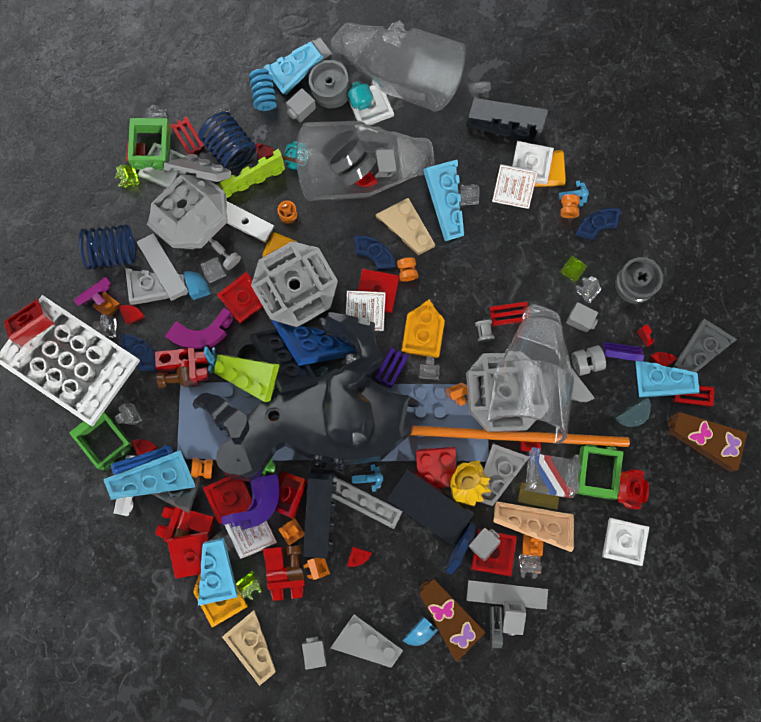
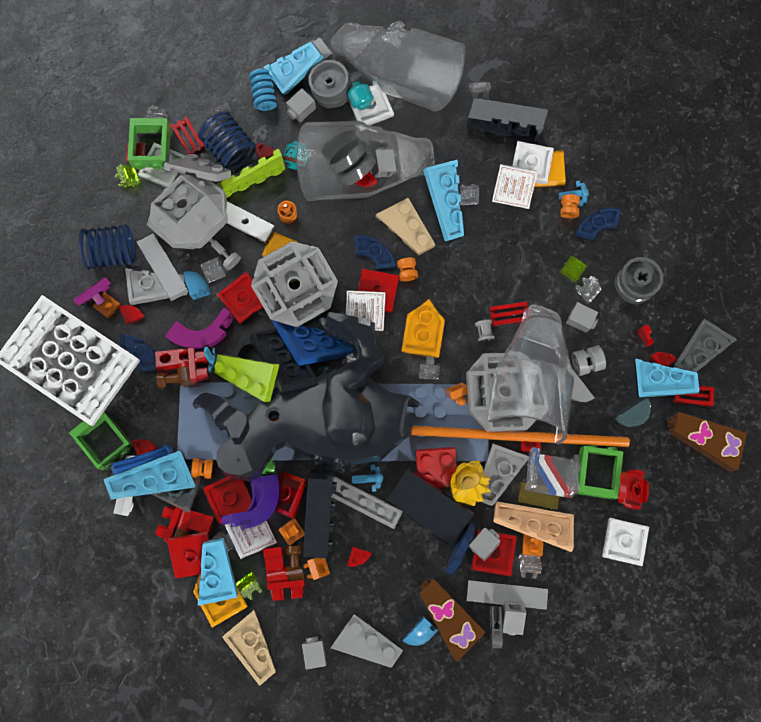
red slope [4,298,55,346] -> none
clear tile [93,315,116,338] -> none
clear tile [115,404,142,424] -> none
dark purple tile [375,347,408,389] -> none
dark purple tile [602,342,644,362] -> none

